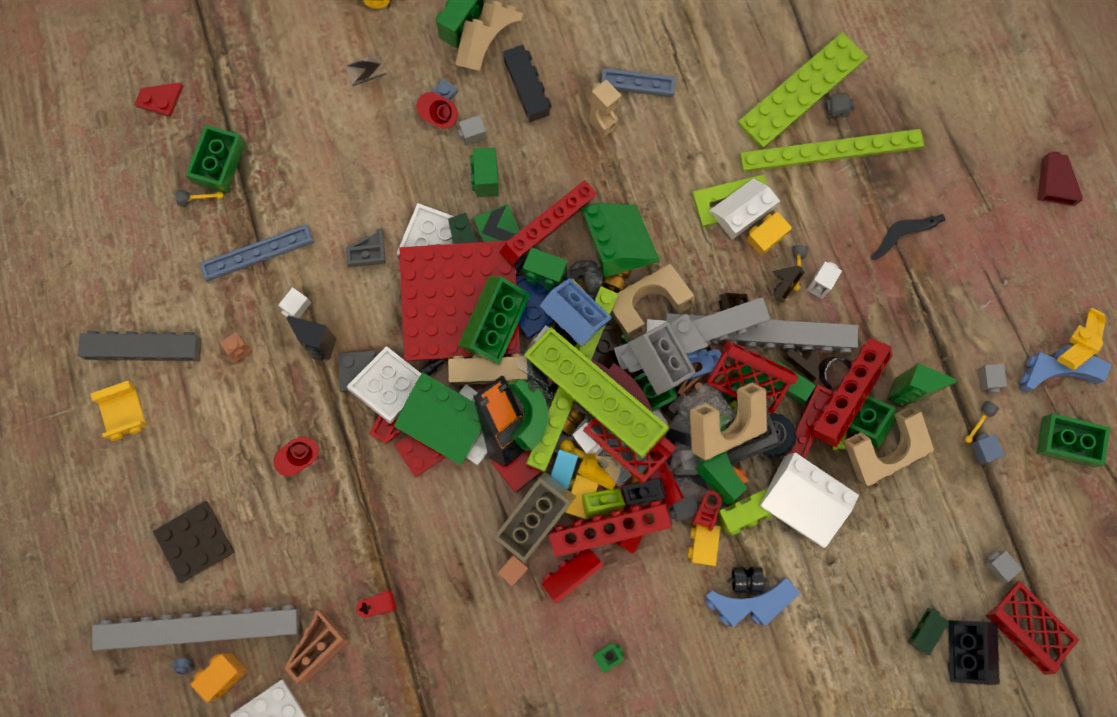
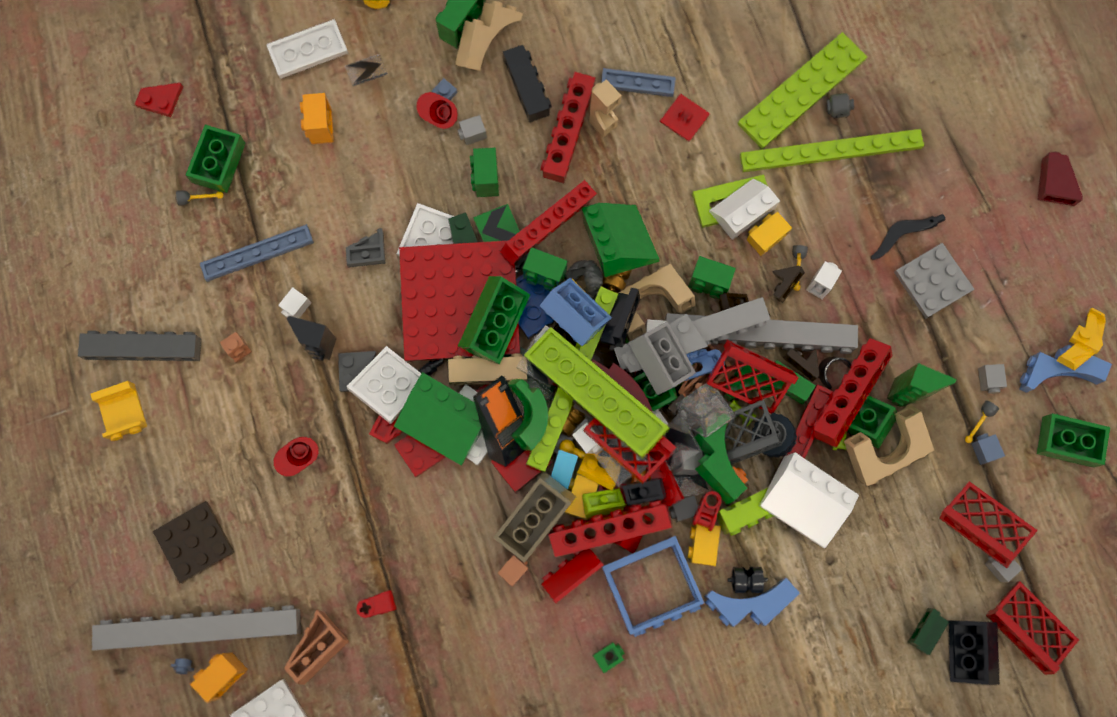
tan arch [690,383,767,460] -> none
none -> white plate [266,19,348,79]
none -> light orange brick [300,93,334,144]
none -> red brick [540,72,596,184]
none -> black panel [600,287,640,348]
none -> medium blue window [601,536,704,637]
none -> red piece [660,93,710,142]
none -> green brick [688,256,736,299]
none -> light grey plate [894,243,974,319]
none -> red fence [939,481,1038,568]

